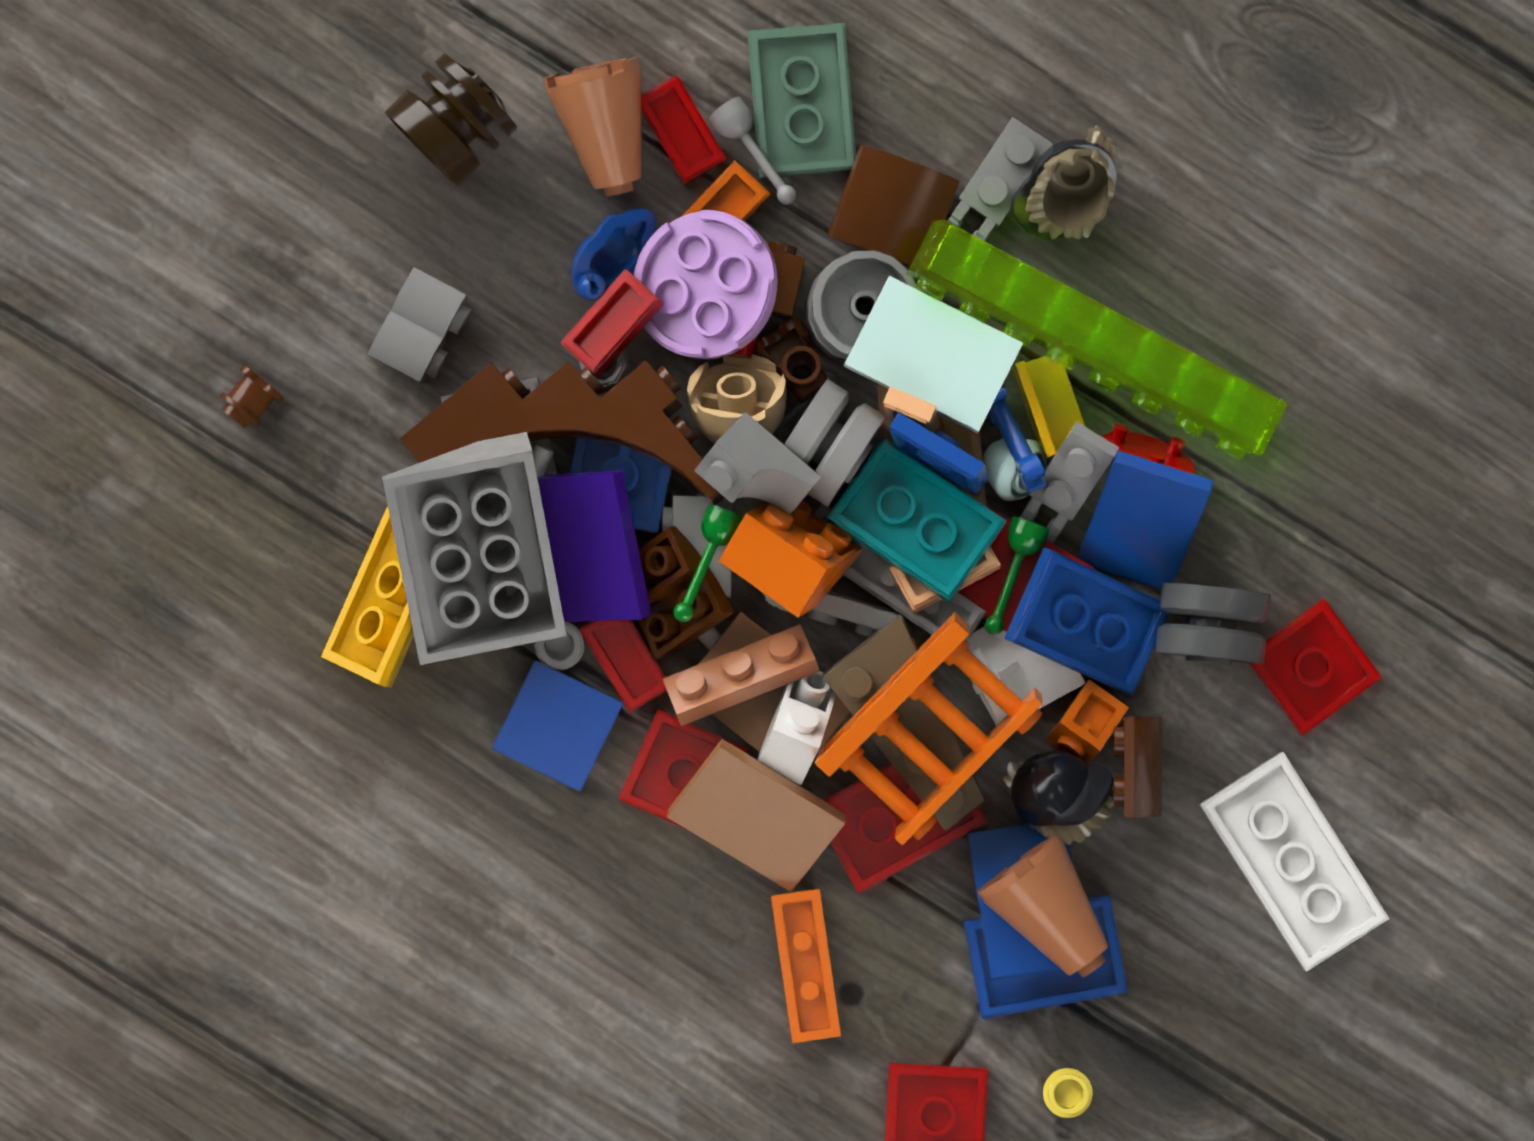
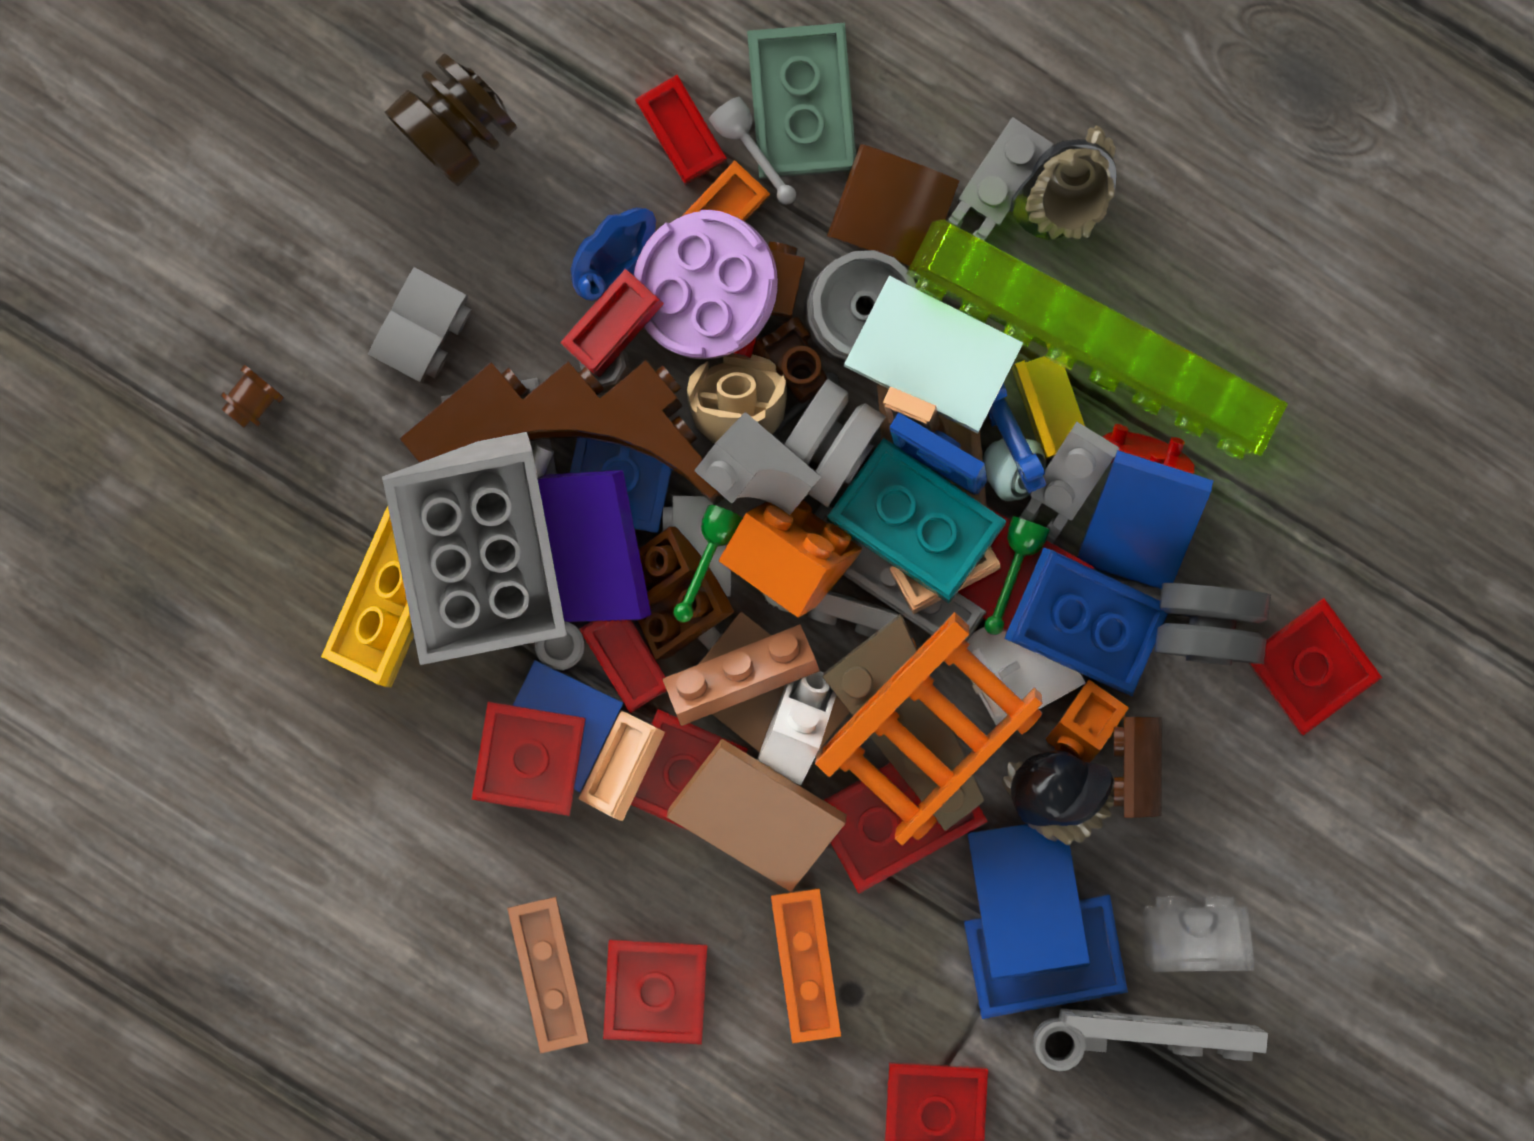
nougat cone [543,56,641,196] -> none
nougat cone [978,835,1108,978] -> none
light yellow plate [1043,1068,1093,1118] -> none
white tile [1199,752,1390,972] -> none
none -> red tile [471,702,586,816]
none -> nougat plate [507,896,589,1054]
none -> light nougat tile [578,710,665,821]
none -> red tile [603,939,707,1045]
none -> light grey hinge [1032,1008,1268,1071]
none -> clear slope [1143,896,1254,972]

